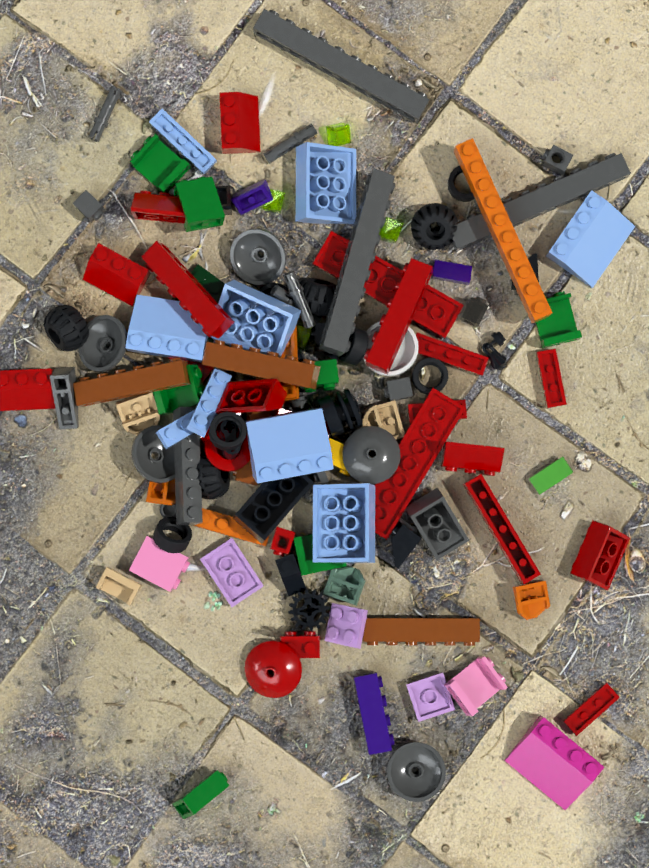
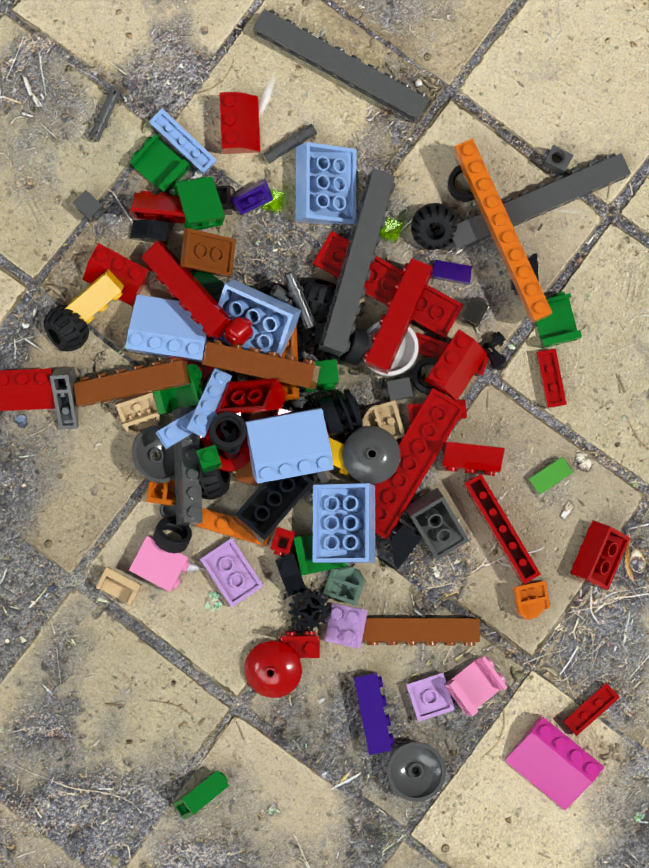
dark grey dish [78,315,127,372] -> none
dark grey dish [230,228,286,285] -> none
clear neon green slope [297,325,311,350] -> none
clear neon green slope [326,123,351,146] -> none
light blue slope [546,190,635,288] -> none
none -> yellow brick [64,269,124,324]
none -> black slope [130,219,171,245]
none -> dark orange plate [180,228,236,277]
none -> green brick [197,445,222,473]
none -> red head [224,317,253,346]
none -> red slope [425,329,487,401]

